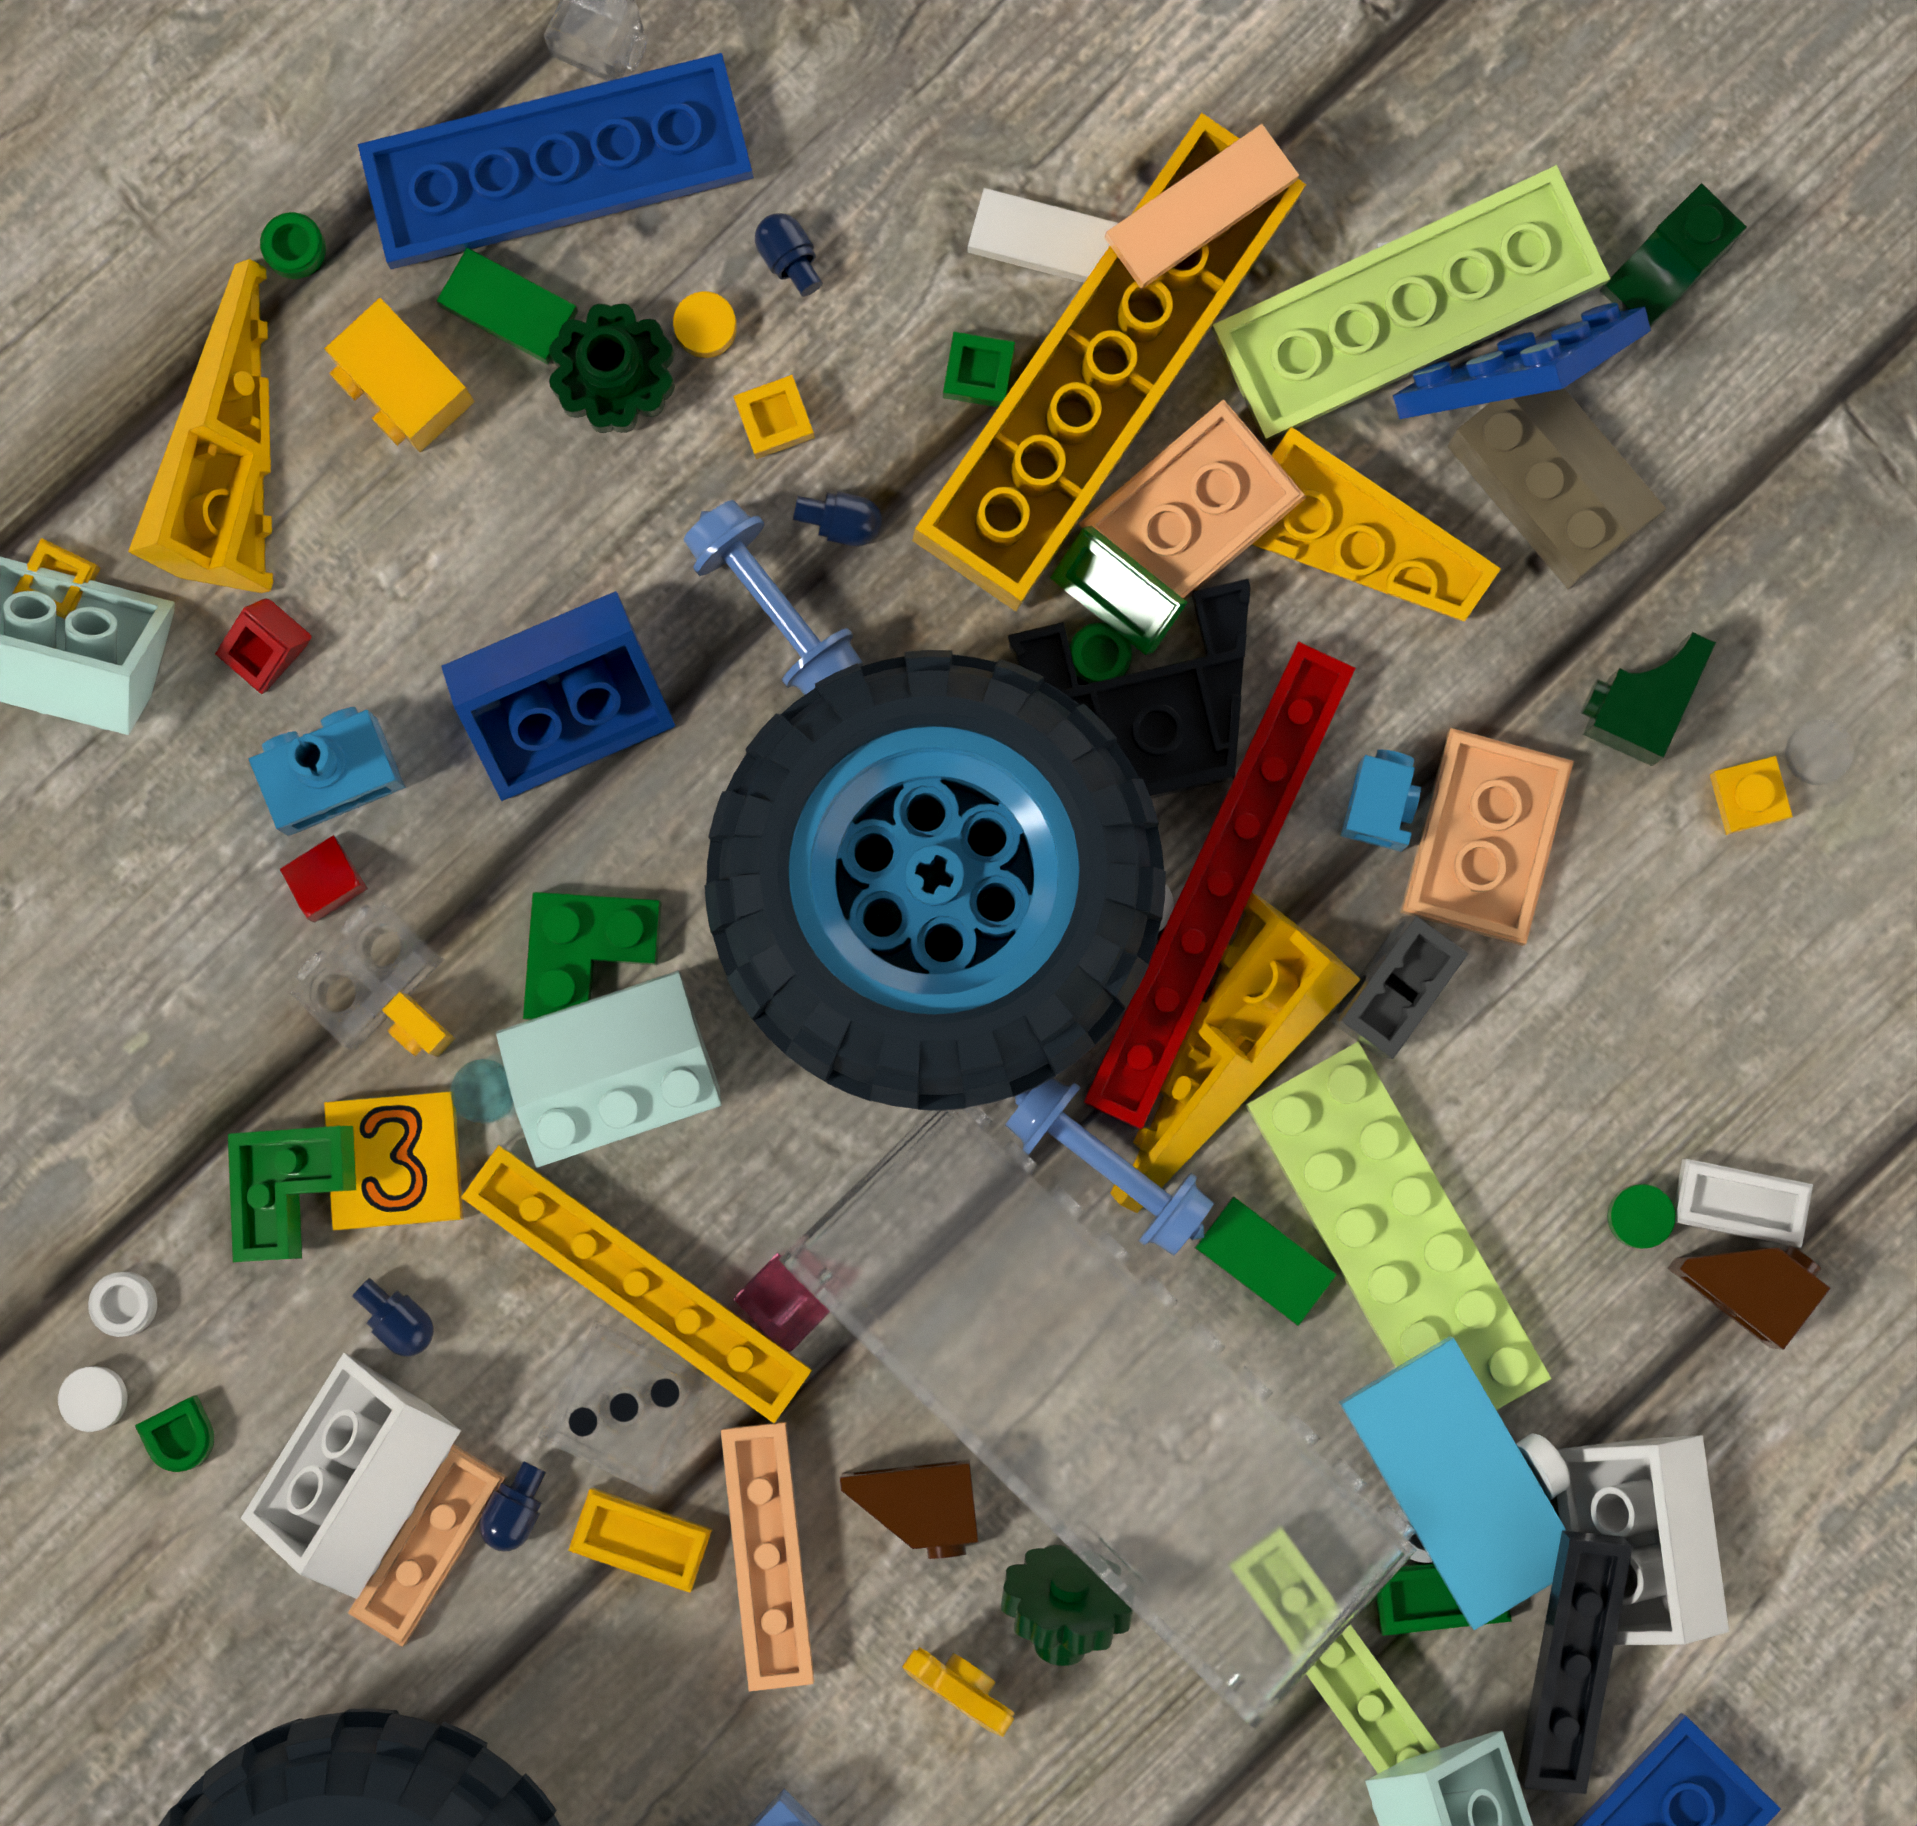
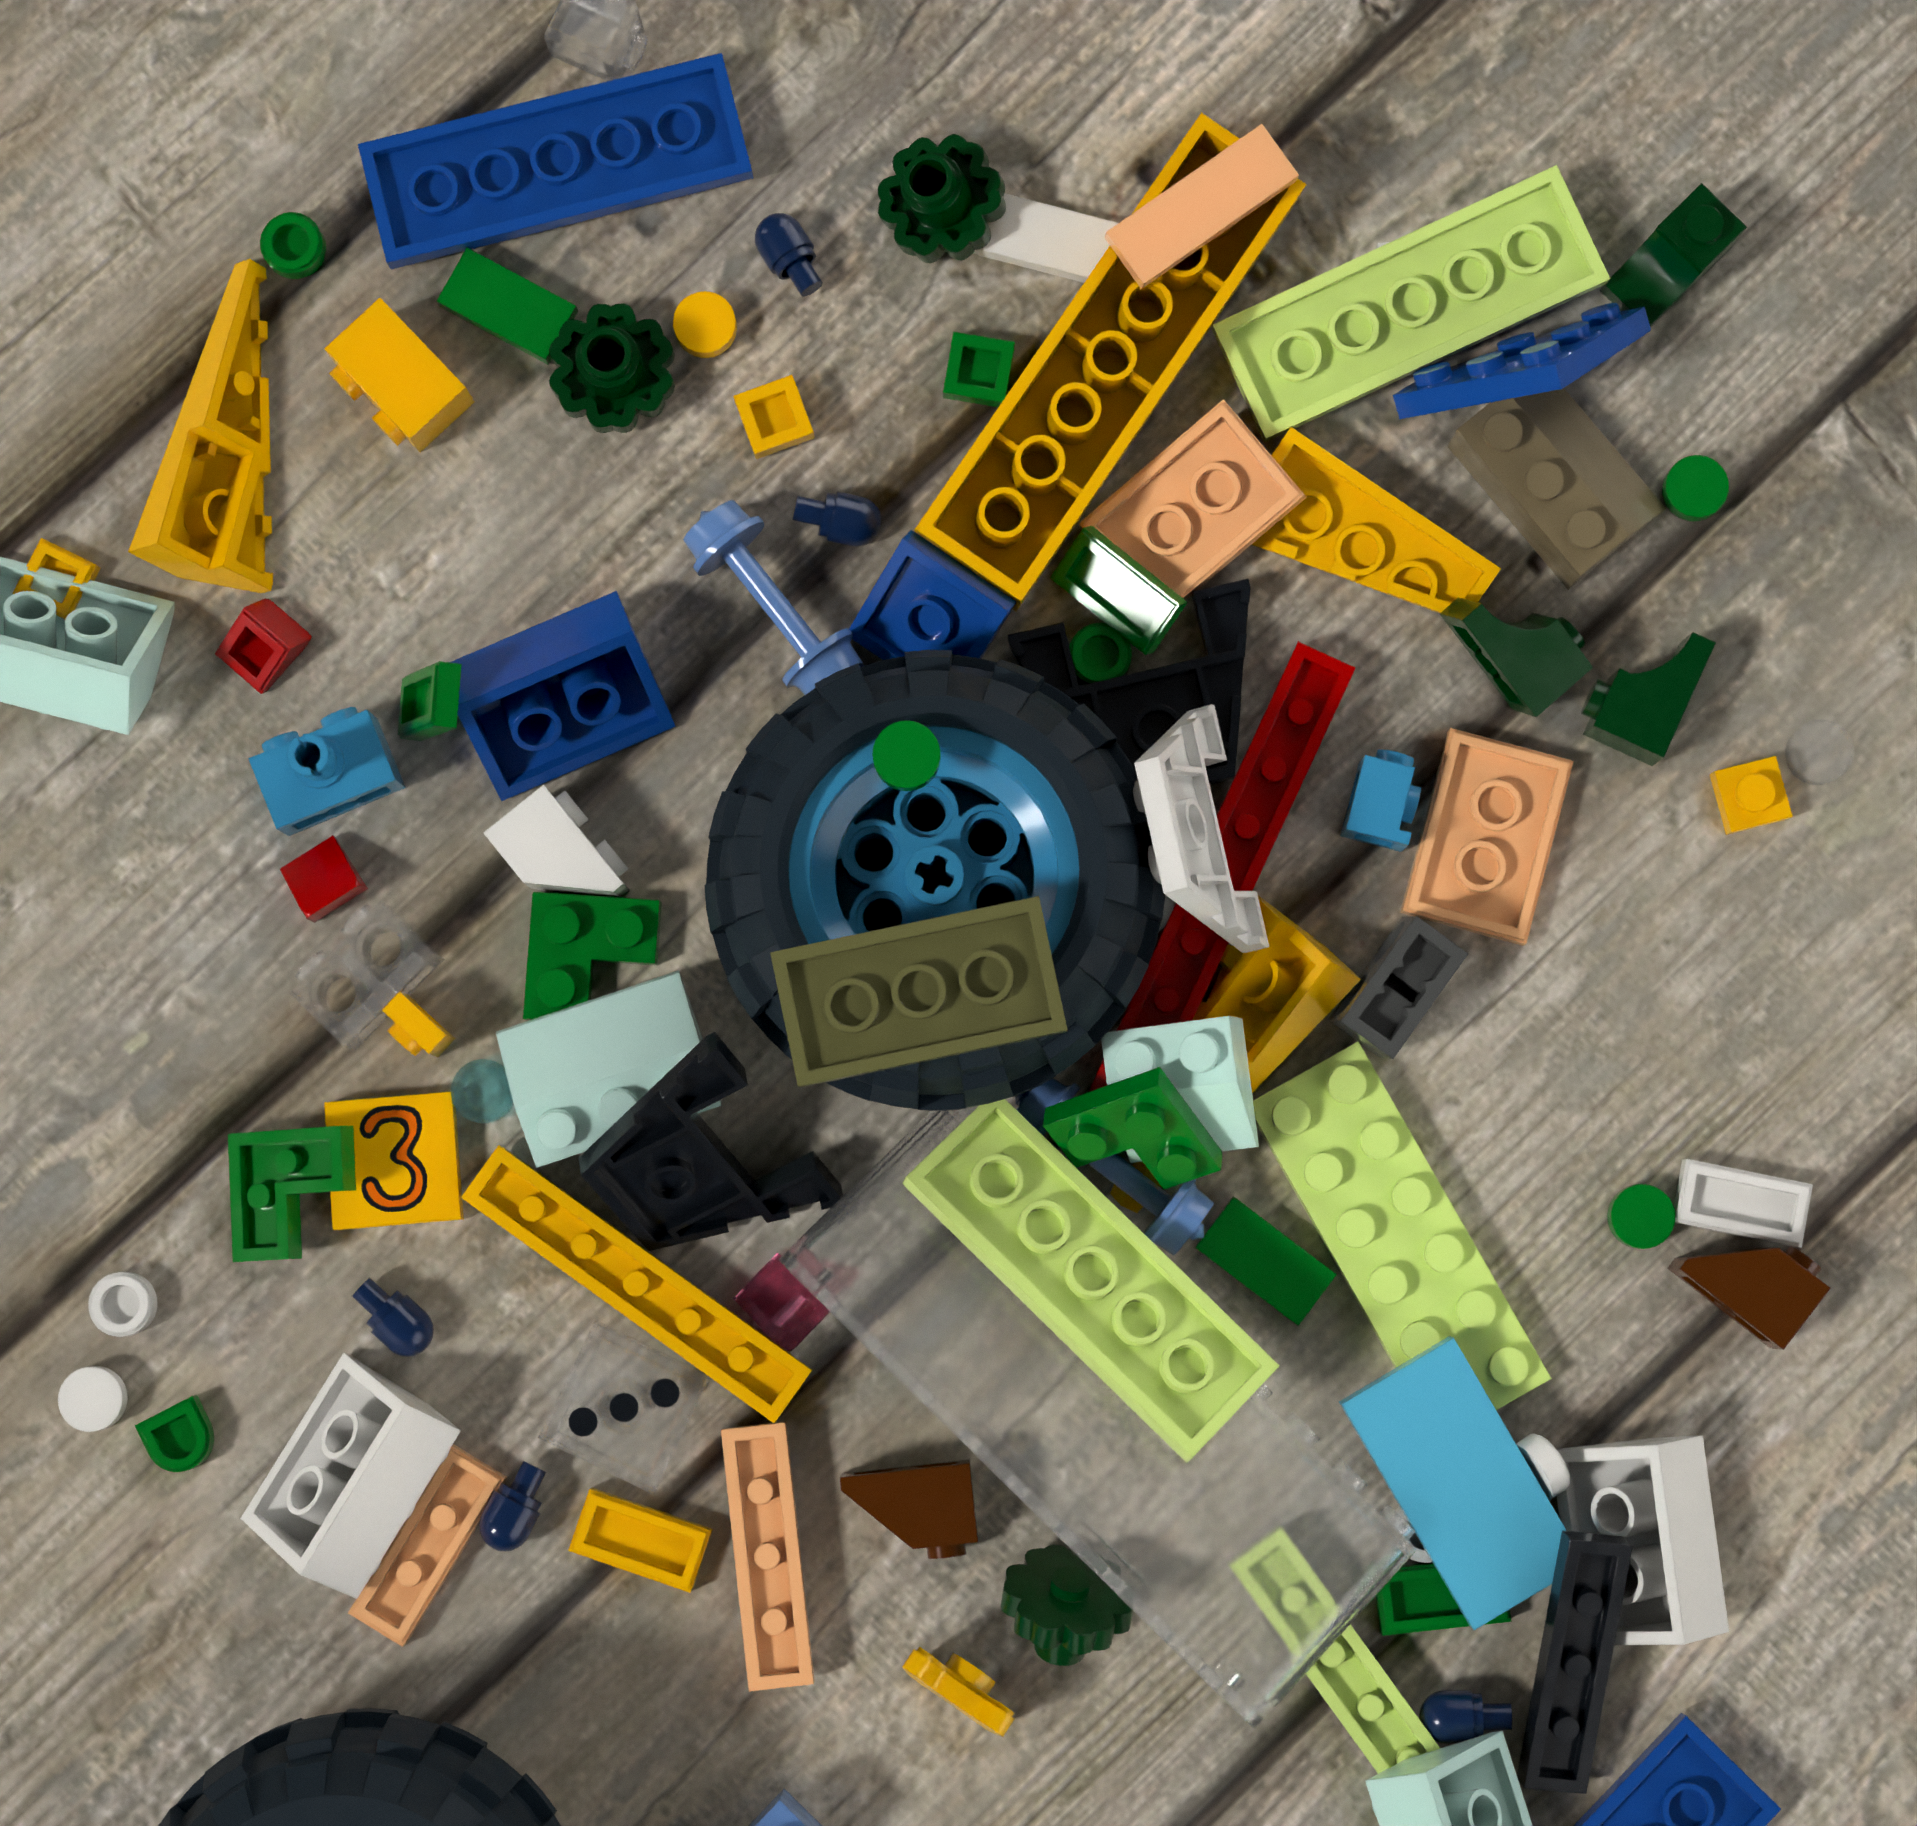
none -> green tile [398,661,462,741]
none -> white slope [484,785,629,898]
none -> black wing [579,1032,845,1251]
none -> olive plate [770,896,1068,1088]
none -> blue plate [849,530,1016,660]
none -> green tile [872,721,941,791]
none -> dark green plant [878,134,1006,264]
none -> yellowish green plate [902,1099,1280,1463]
none -> green plate [1043,1067,1222,1190]
none -> light aqua slope [1101,1016,1259,1163]
none -> white wing [1133,704,1269,953]
none -> dark blue cylinder [1419,1690,1512,1744]
none -> dark green arch [1440,597,1593,717]
none -> green tile [1662,455,1729,522]

